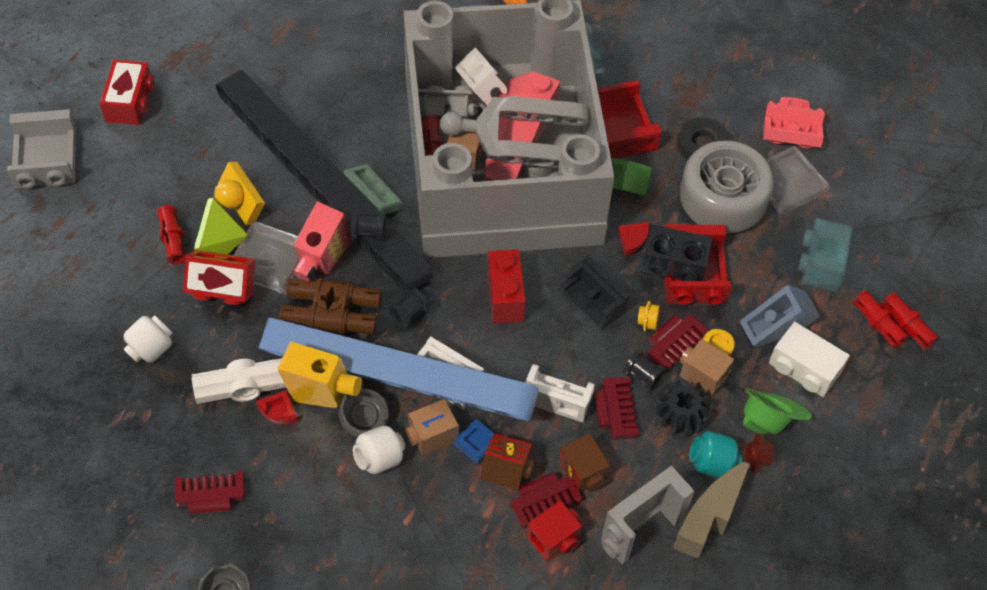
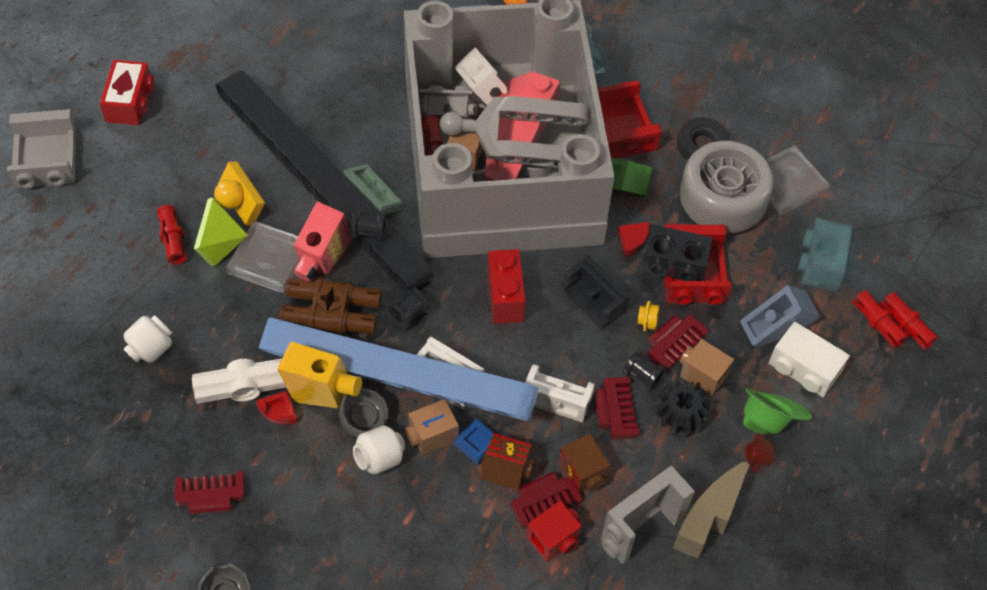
brick [183,250,256,305] -> none
teal head [689,431,742,478] -> none
yellow tile [703,329,735,356] -> none
coral slope [763,97,825,148] -> none

